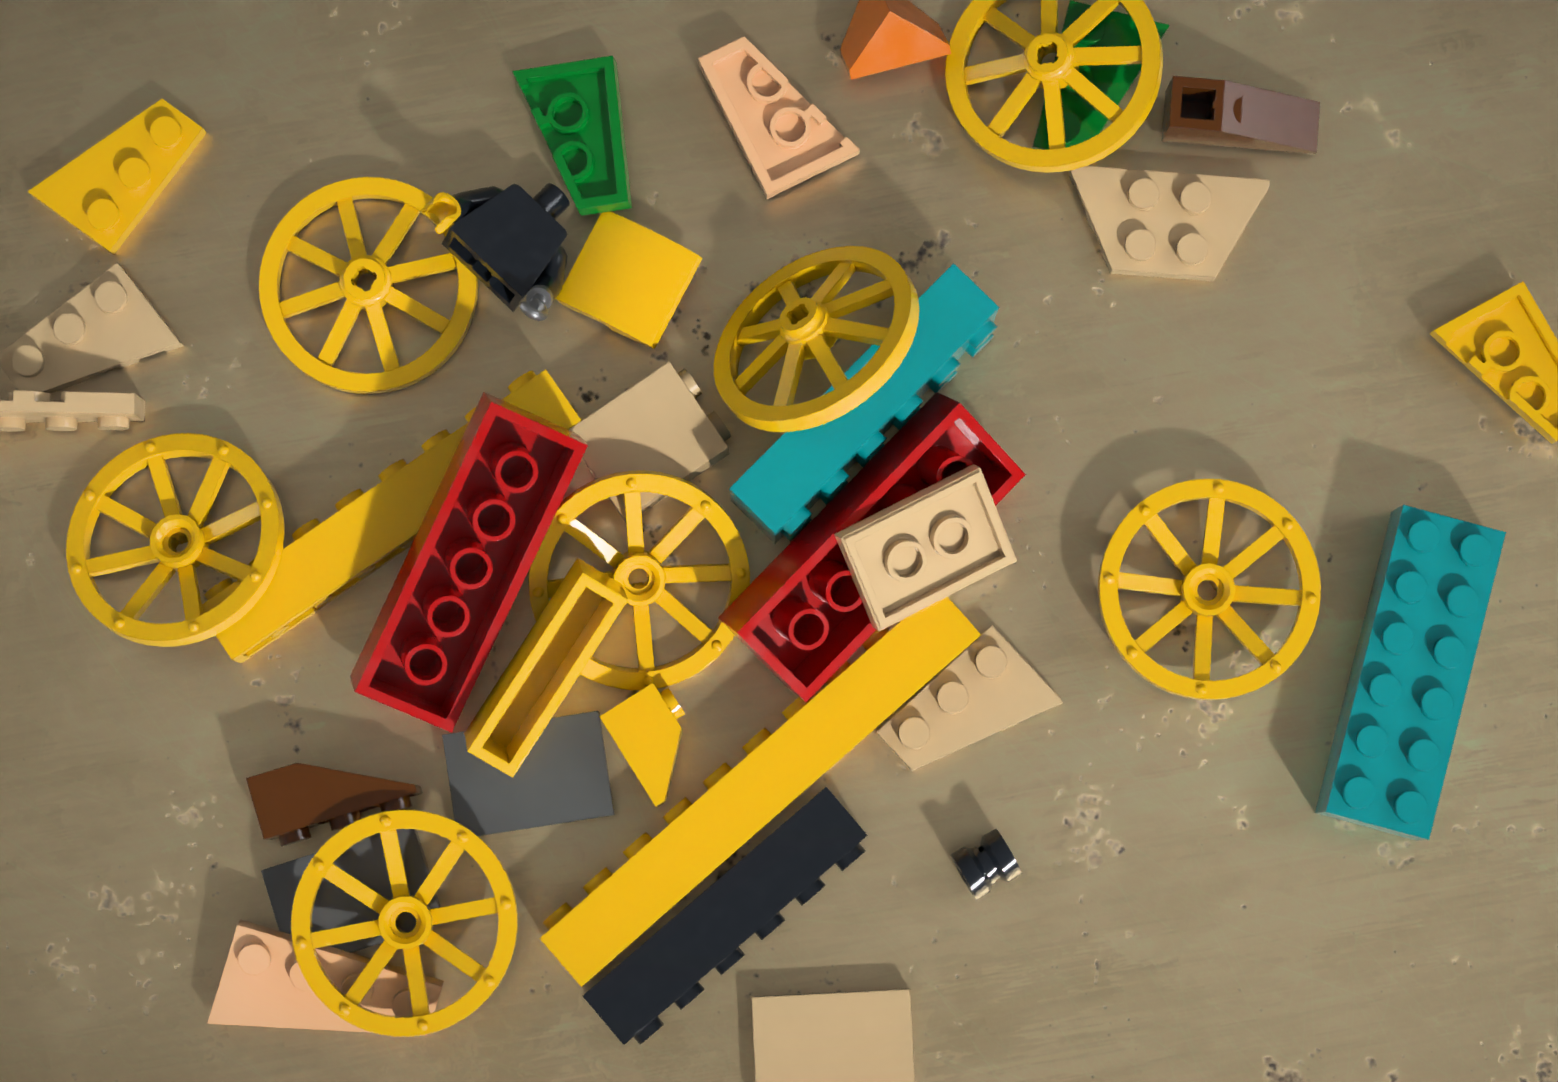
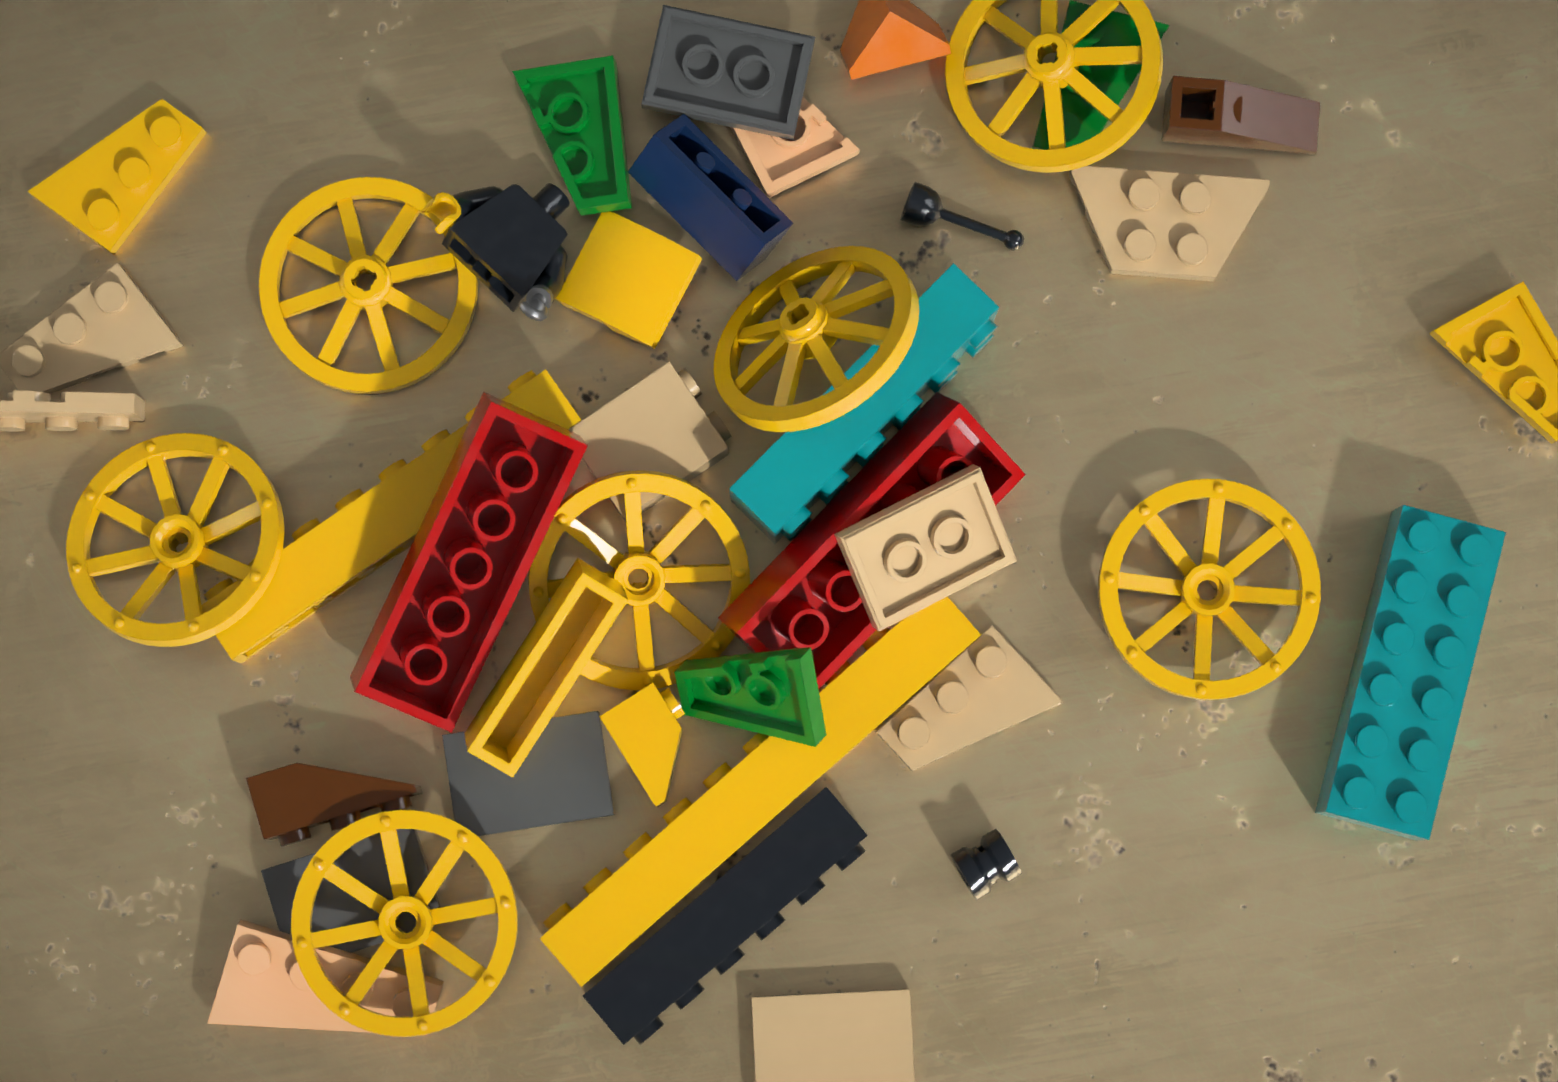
none -> dark blue brick [628,114,793,281]
none -> dark grey tile [641,5,815,140]
none -> green wing [674,647,827,747]
none -> black hinge [900,182,1024,250]

